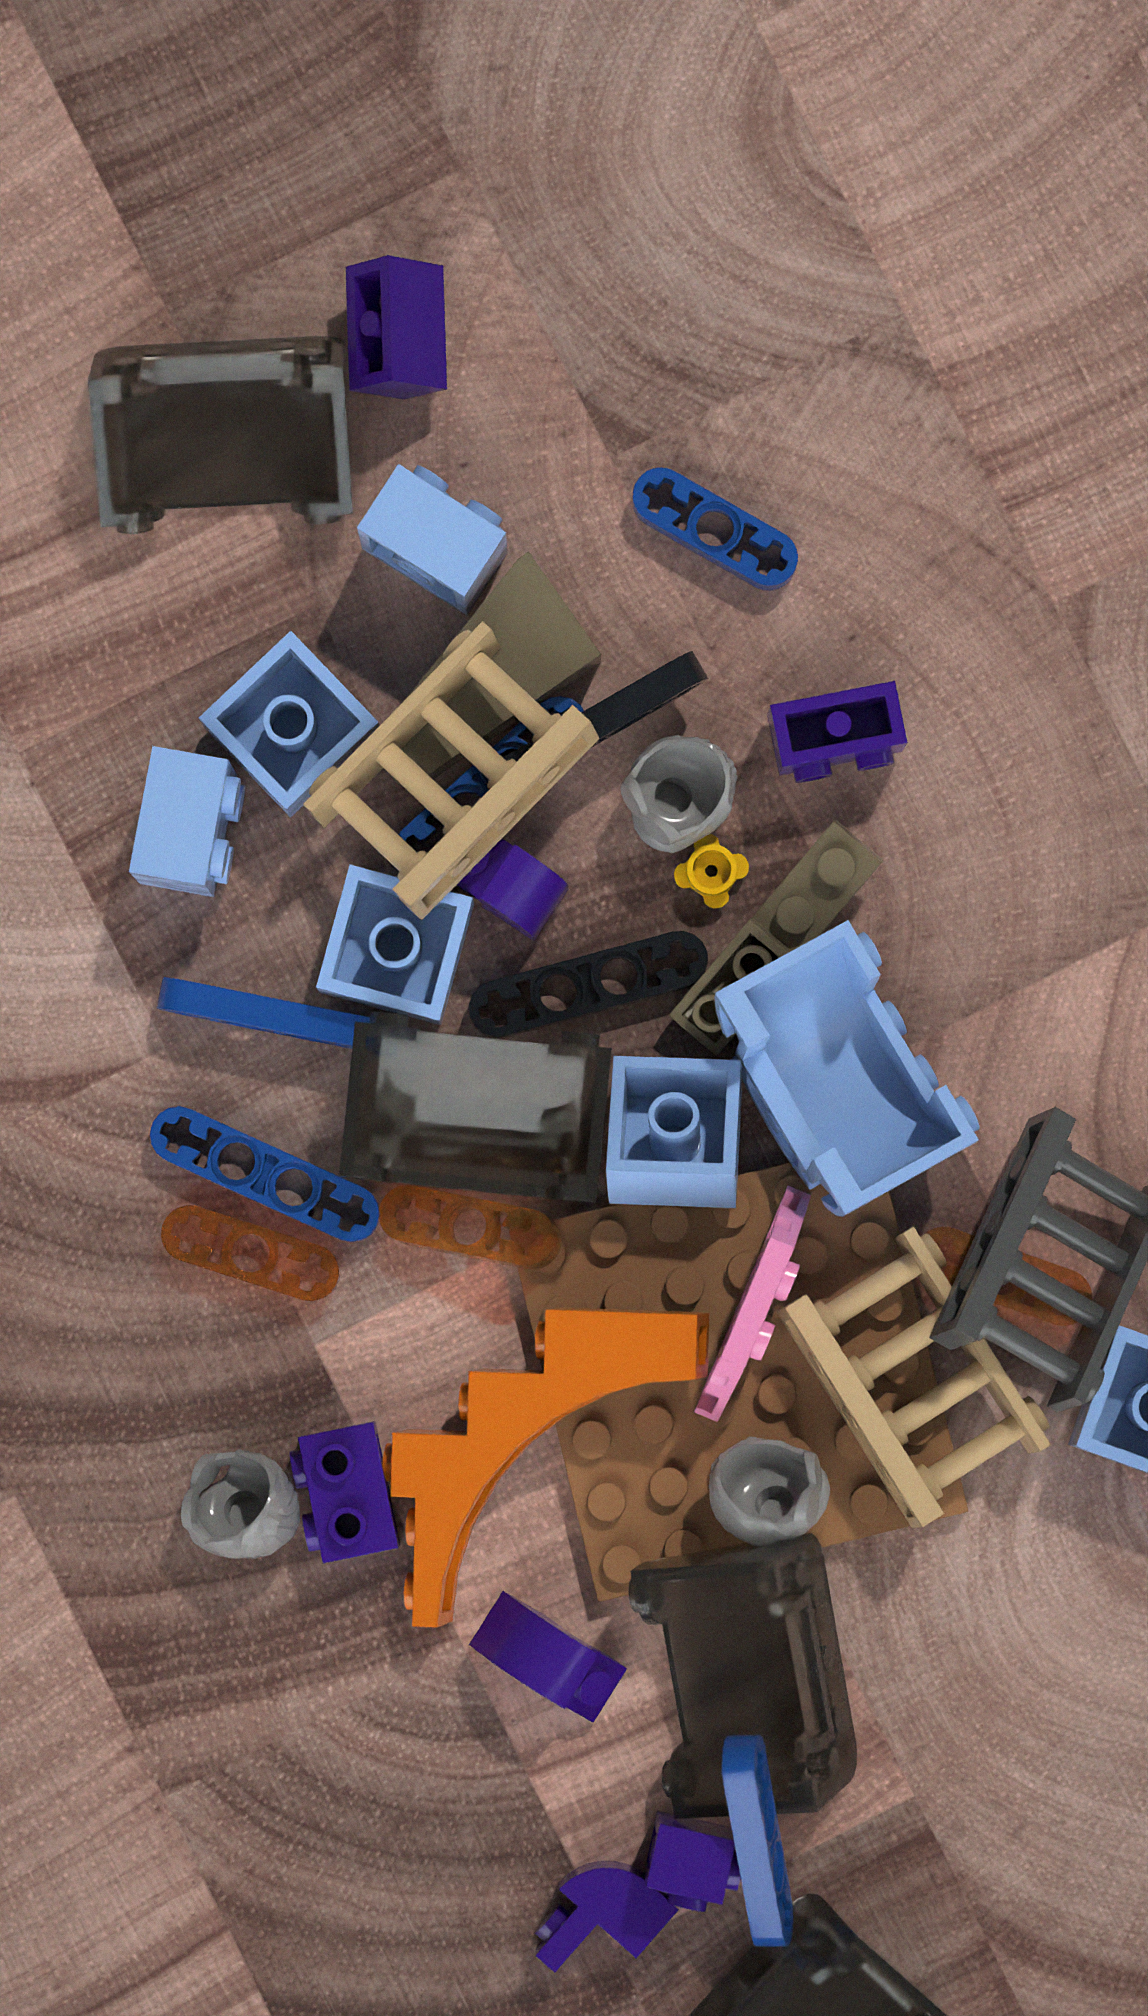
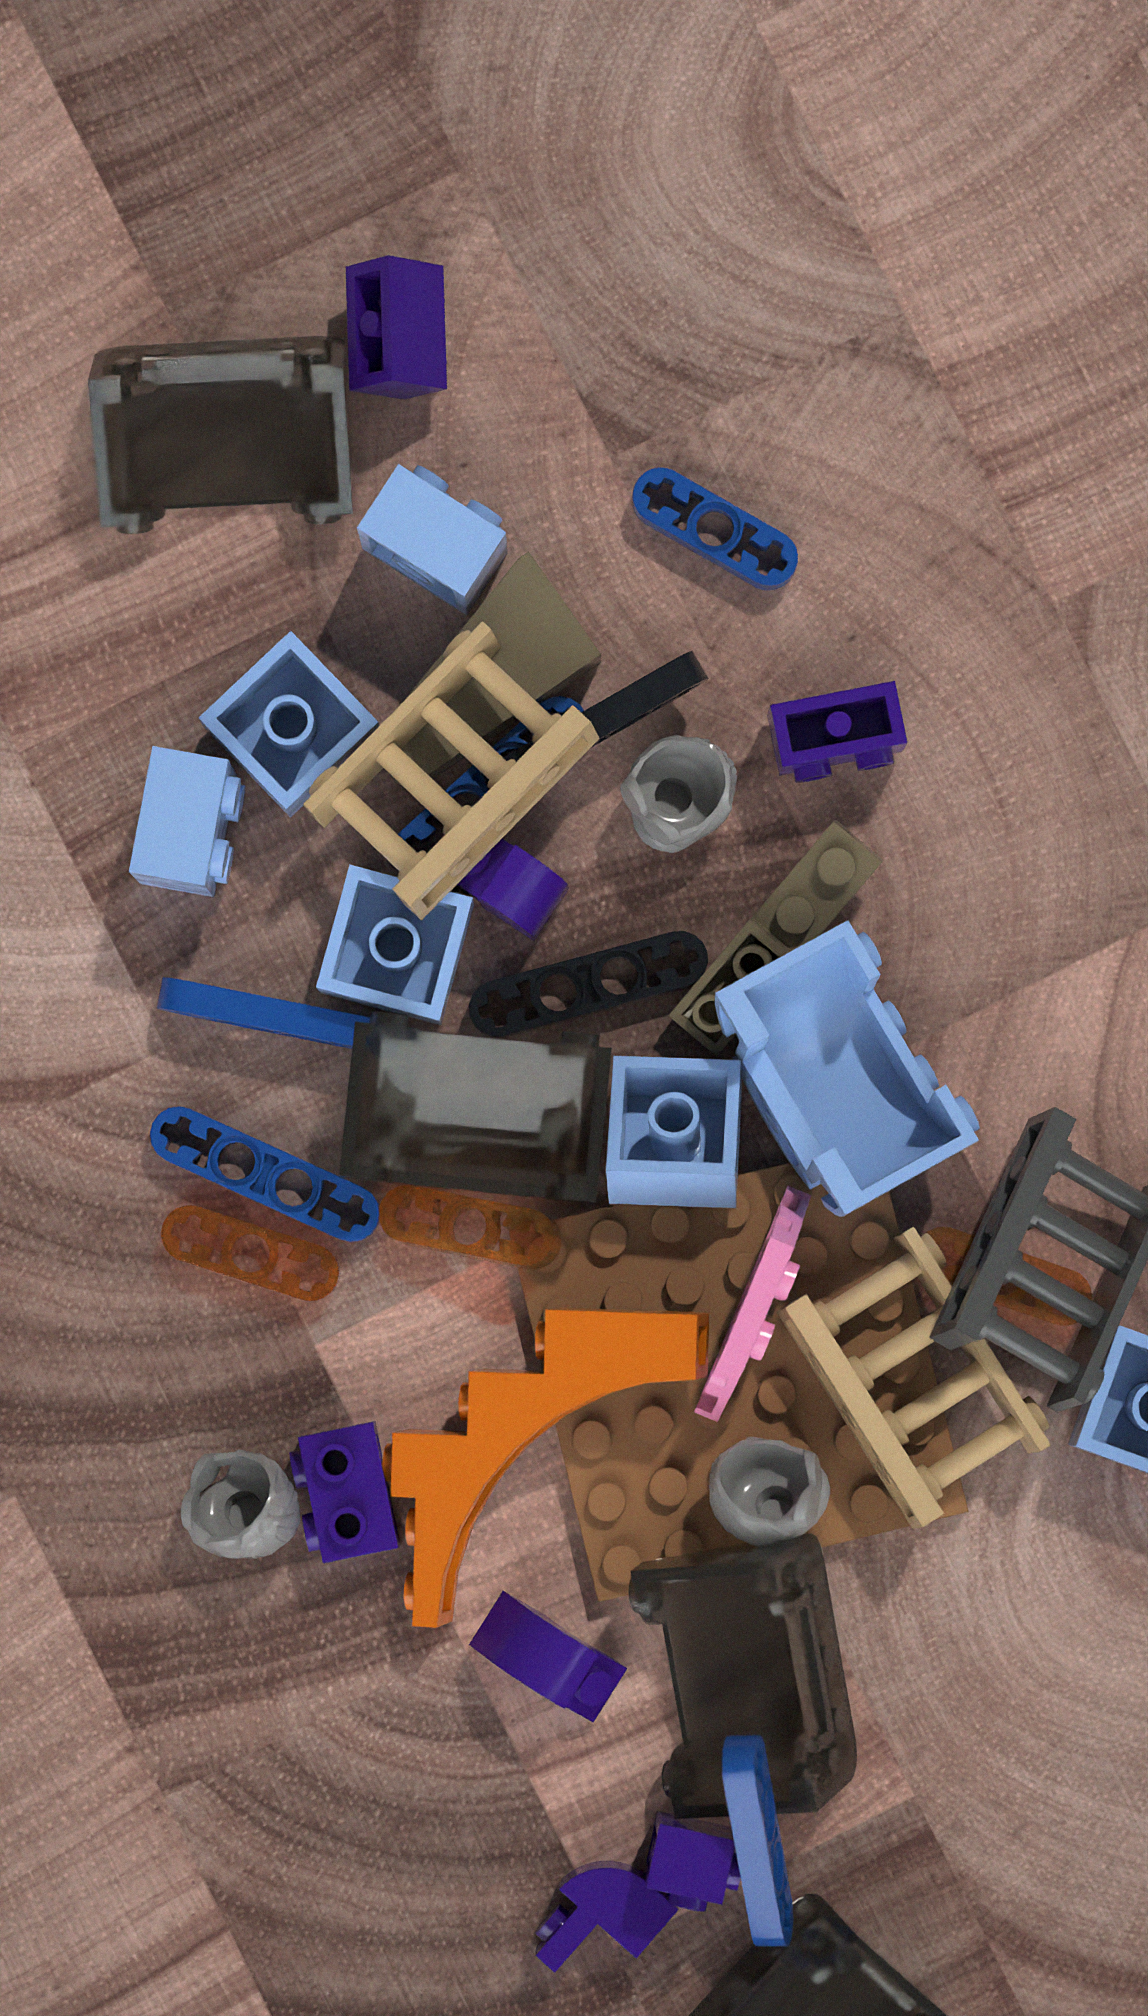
yellow plate [674,834,749,909] -> none

